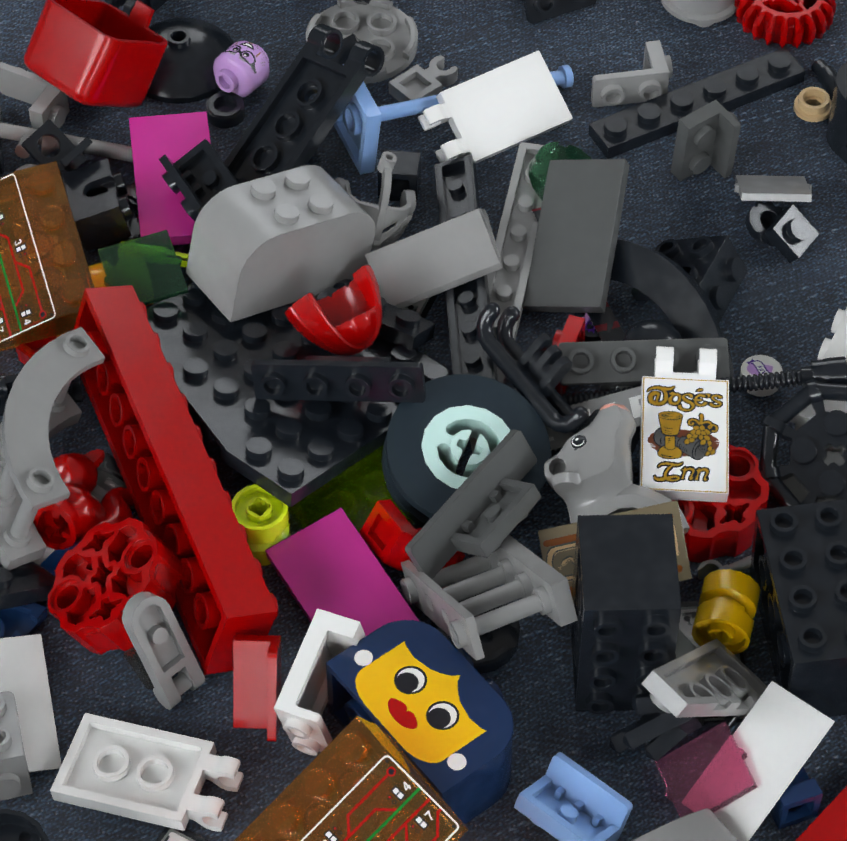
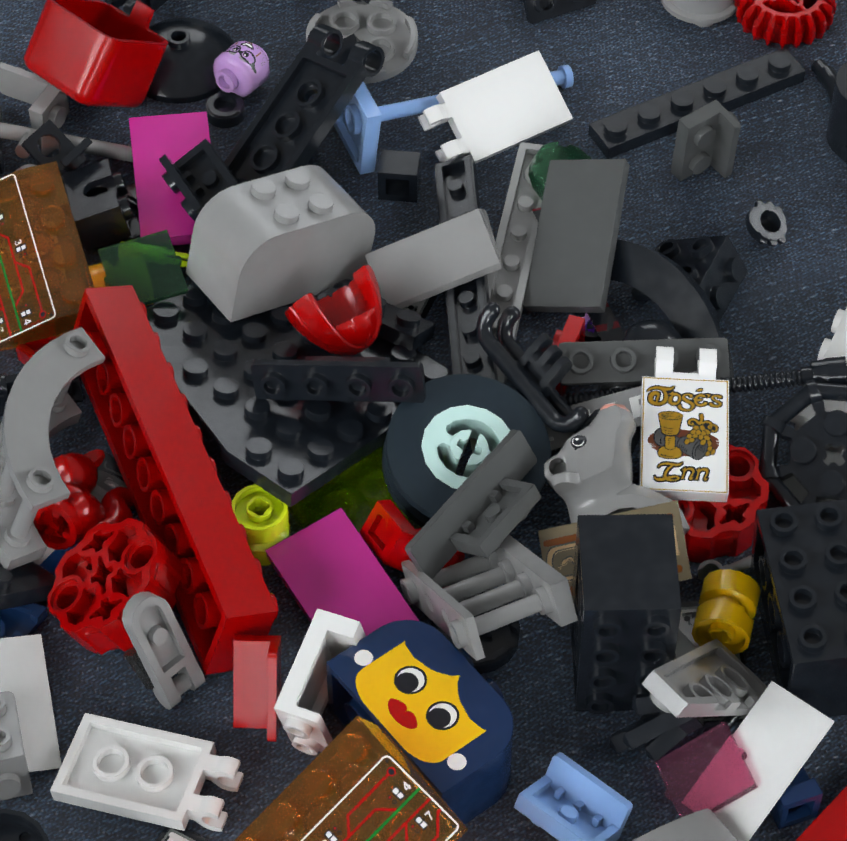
light grey helmet [335,152,416,250] -> none
light grey plate [388,55,458,102] -> none
light grey bracket [591,40,673,107] -> none
light grey piece [734,175,812,202] -> none
white tile [740,355,783,397] -> none
plate [764,204,819,263] -> none
tan plate [793,87,832,122] -> none

